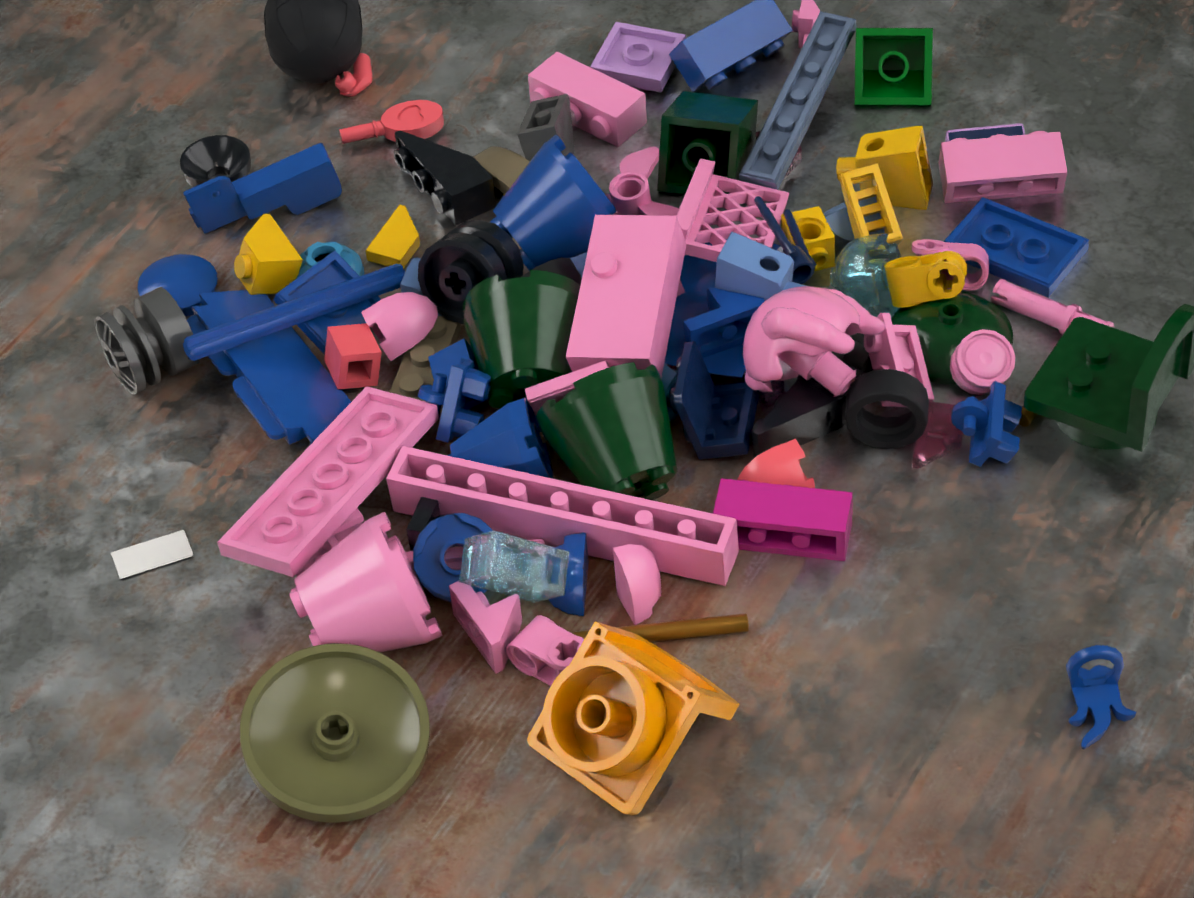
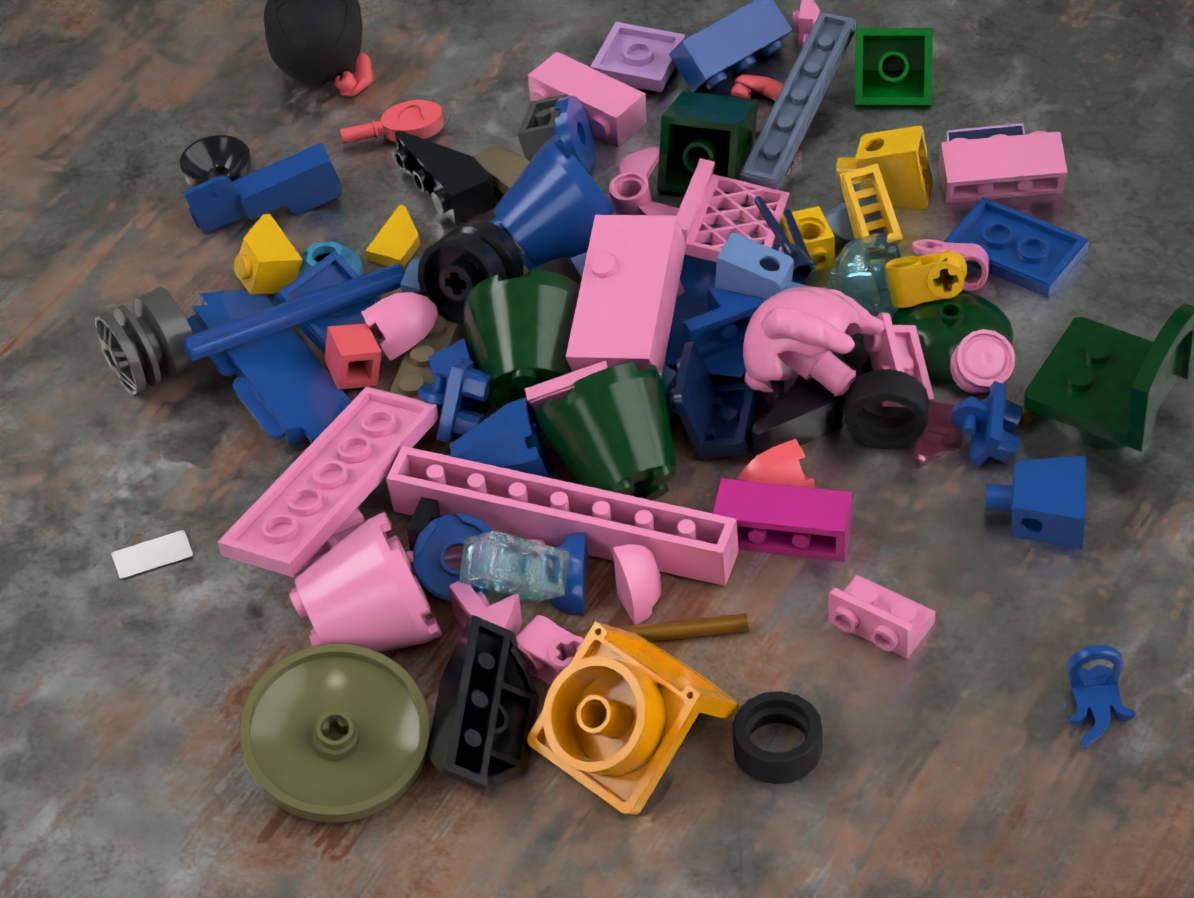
blue dish [137,254,218,316] -> none
bright pink pin [991,279,1114,335] -> none
none -> black wedge [426,615,539,790]
none -> blue tile [554,96,596,172]
none -> coral arm [731,74,784,101]
none -> black tyre [732,691,823,784]
none -> bright pink bracket [828,575,935,659]
none -> blue torso [985,456,1086,549]

